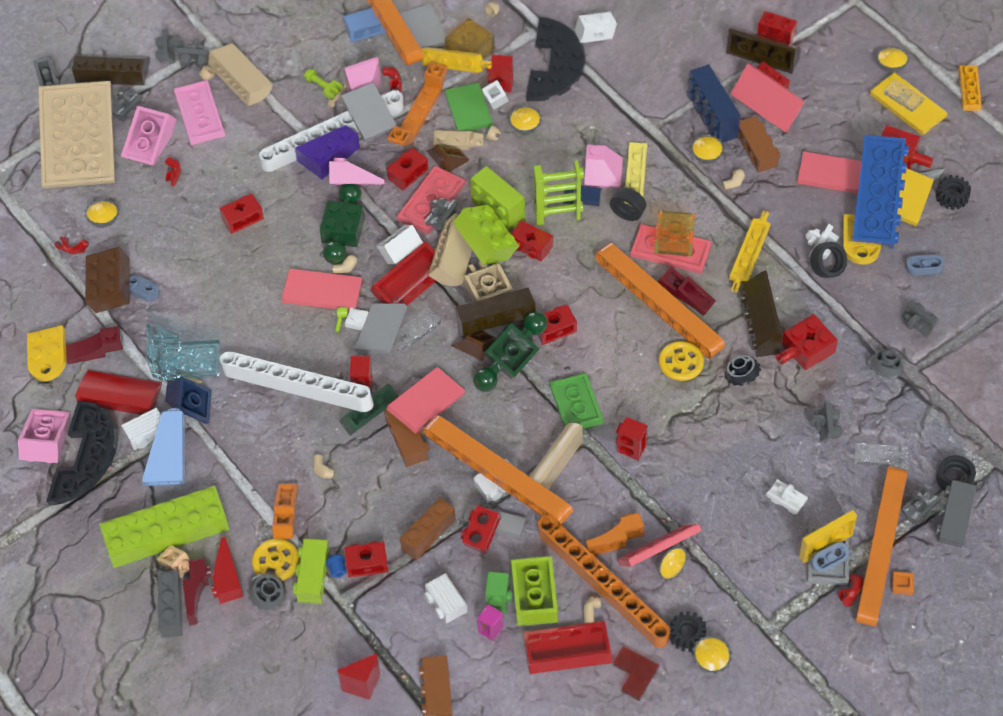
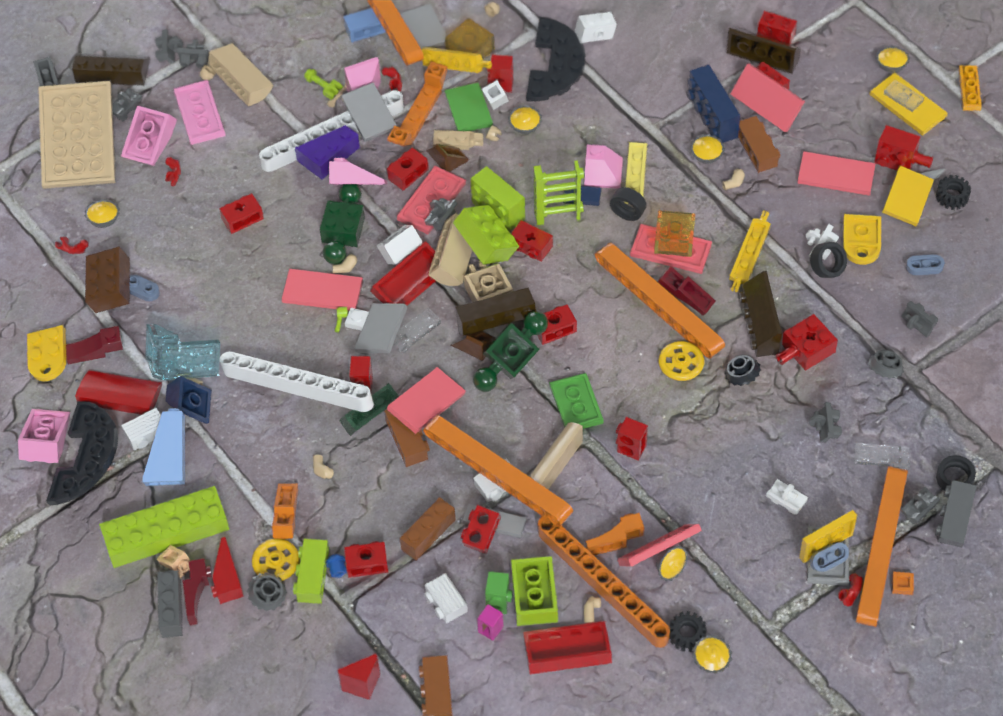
clear red tile [613,646,660,701] -> none
blue bracket [852,135,909,249] -> none

